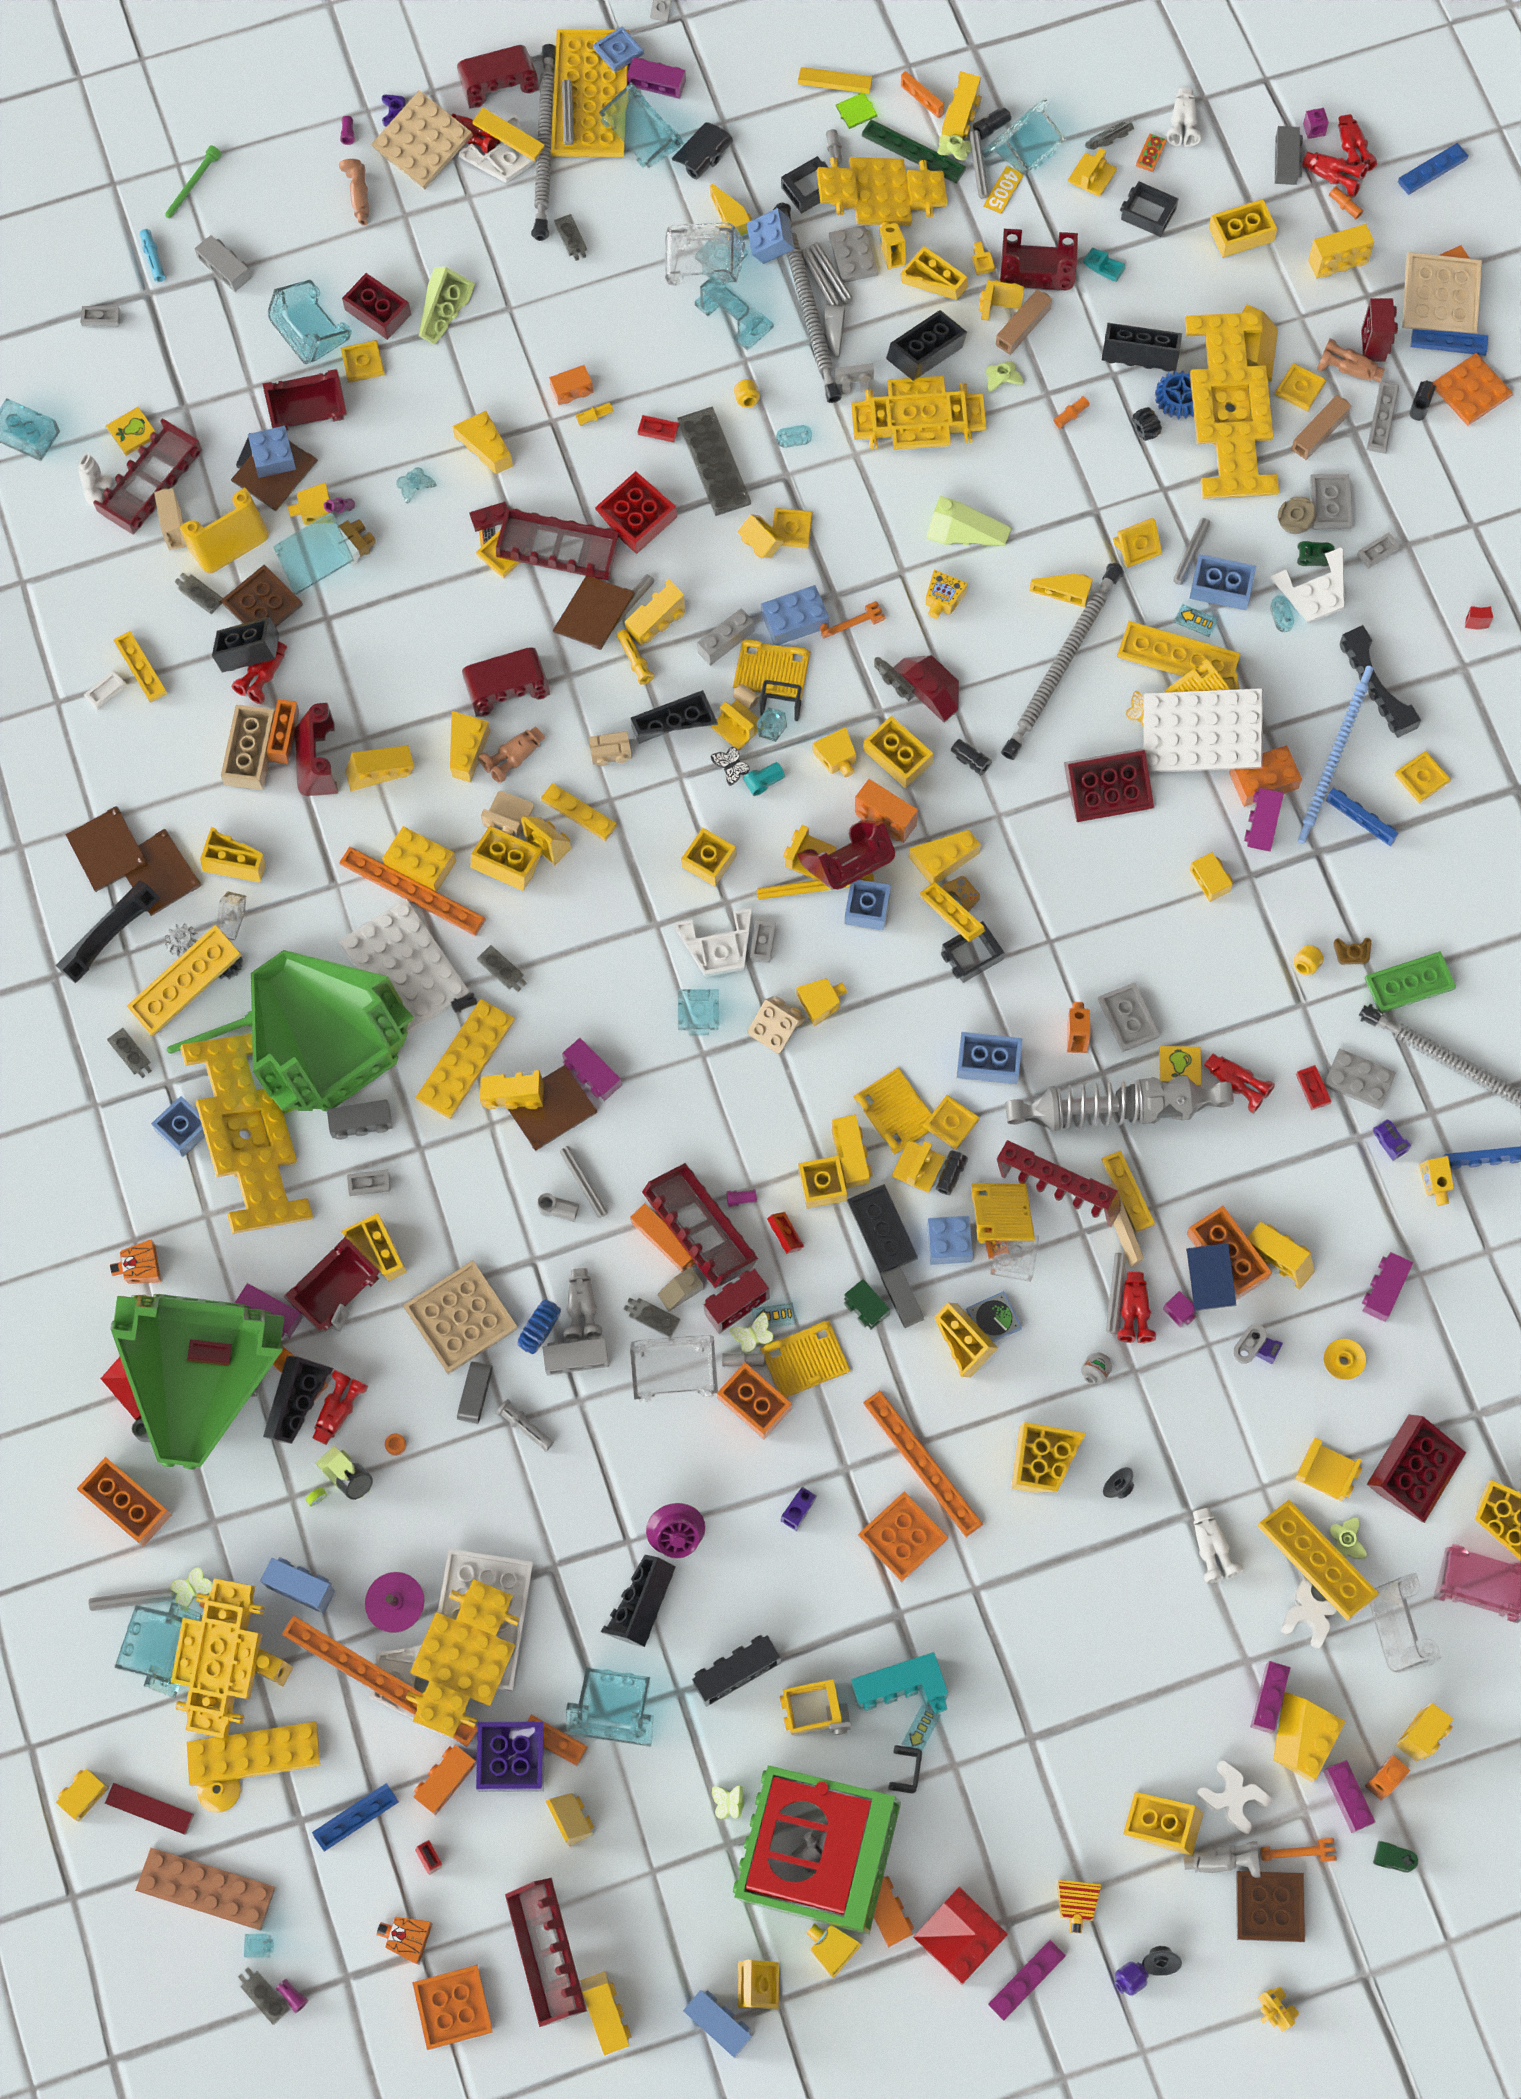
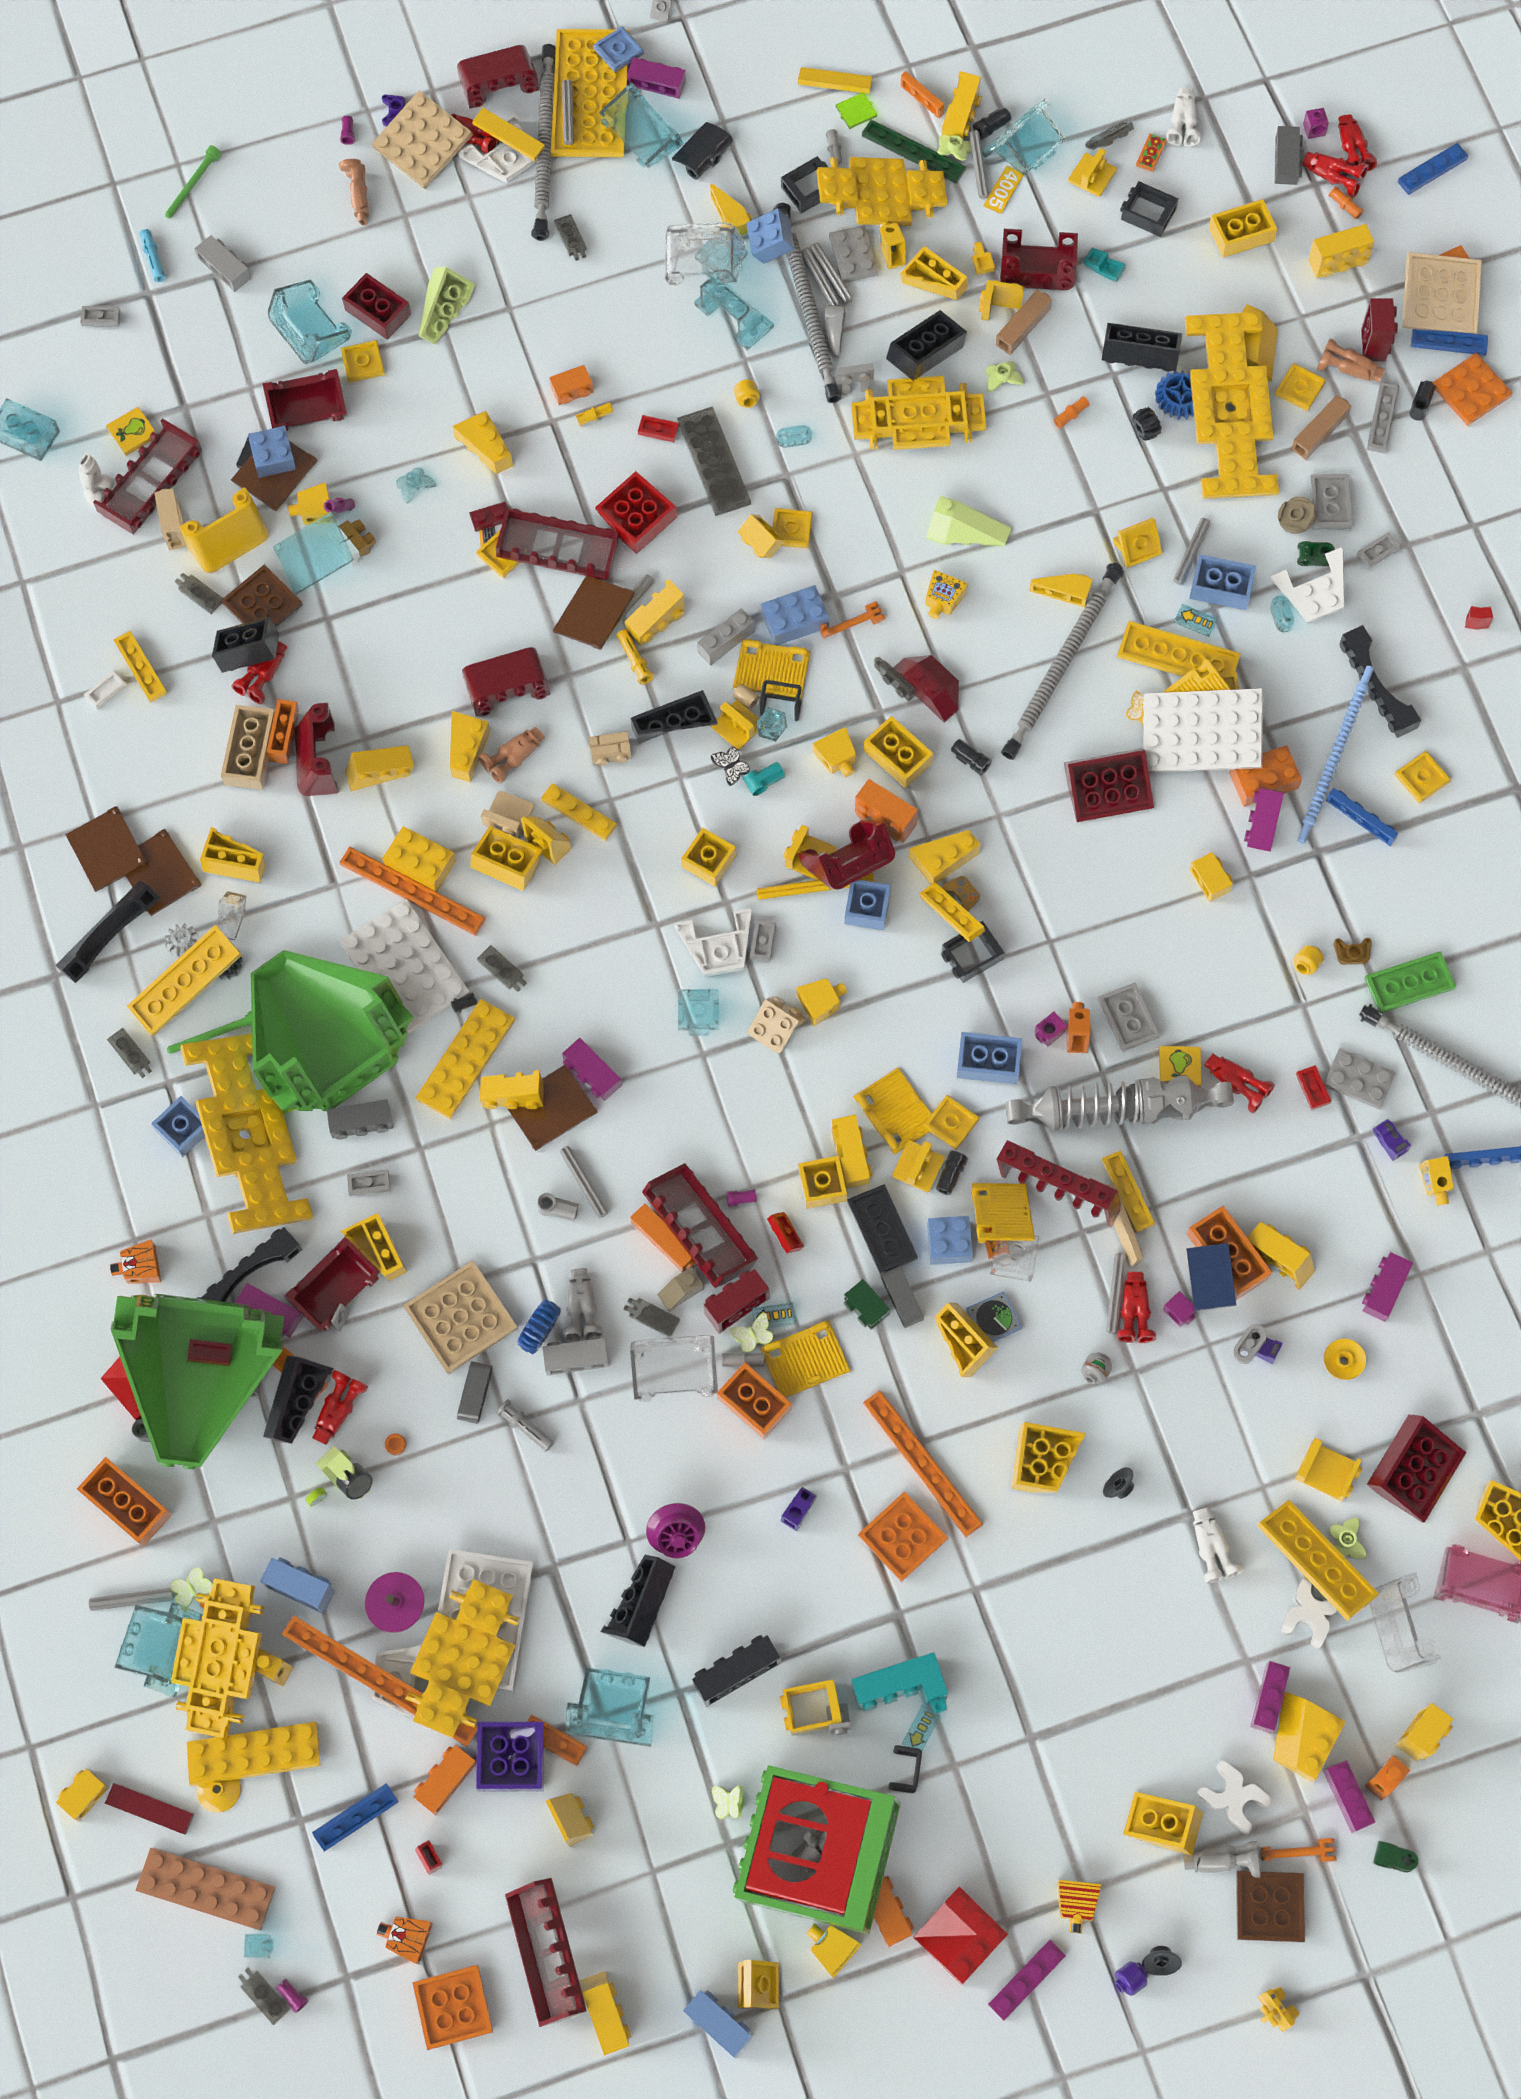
none -> black arch [197,1227,303,1302]
none -> magenta brick [1034,1011,1067,1047]

